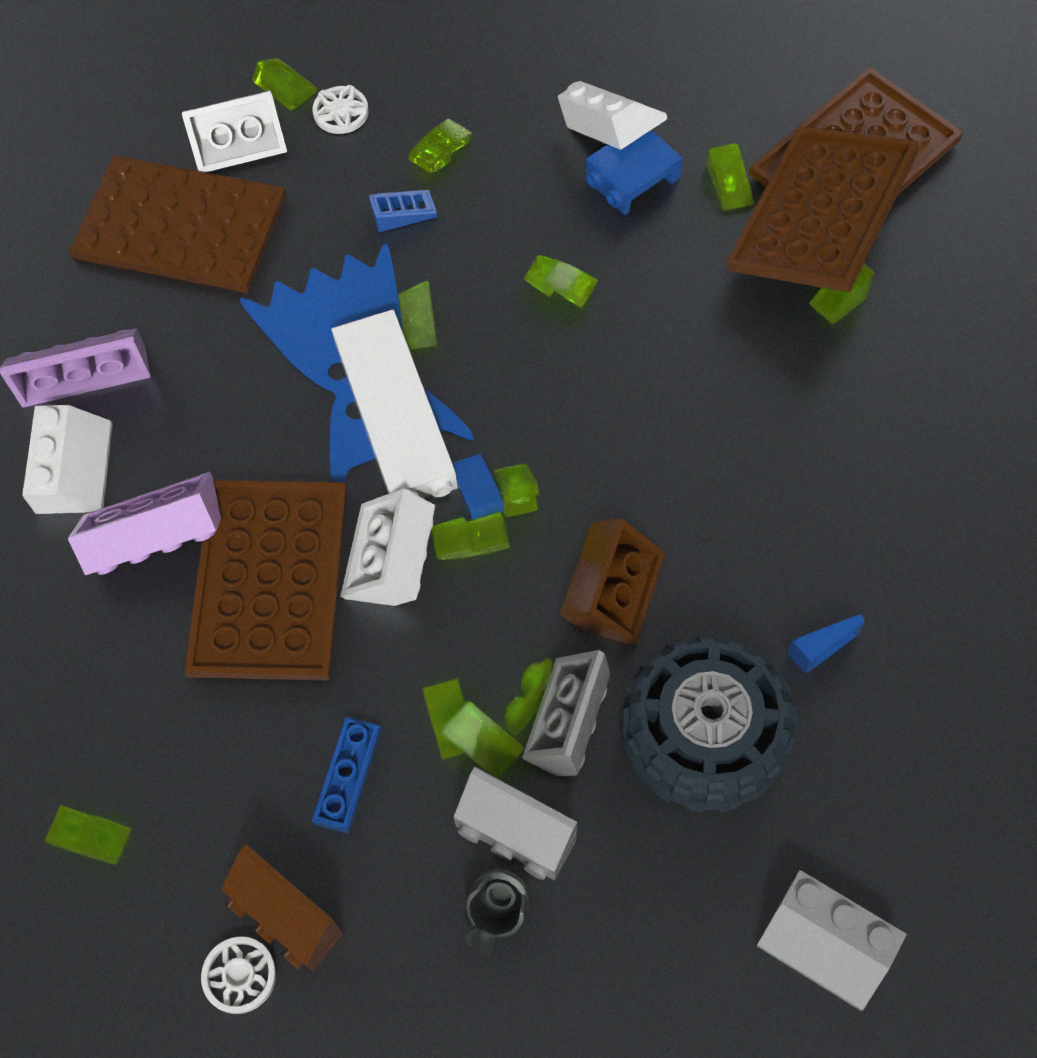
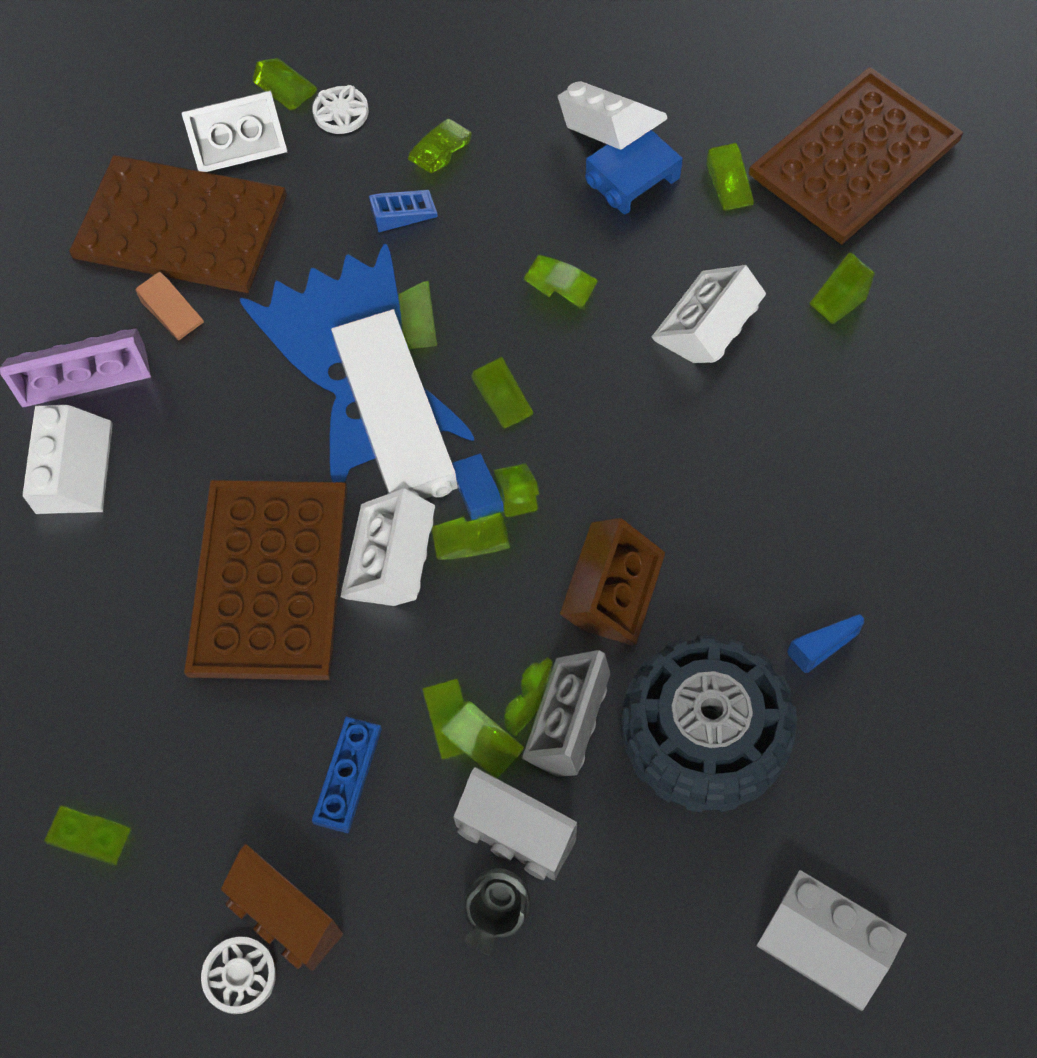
lavender slope [68,472,221,576] -> none
reddish brown plate [726,126,919,293] -> none
none -> nougat slope [136,272,204,341]
none -> clear neon green slope [472,357,533,429]
none -> white slope [652,265,766,363]

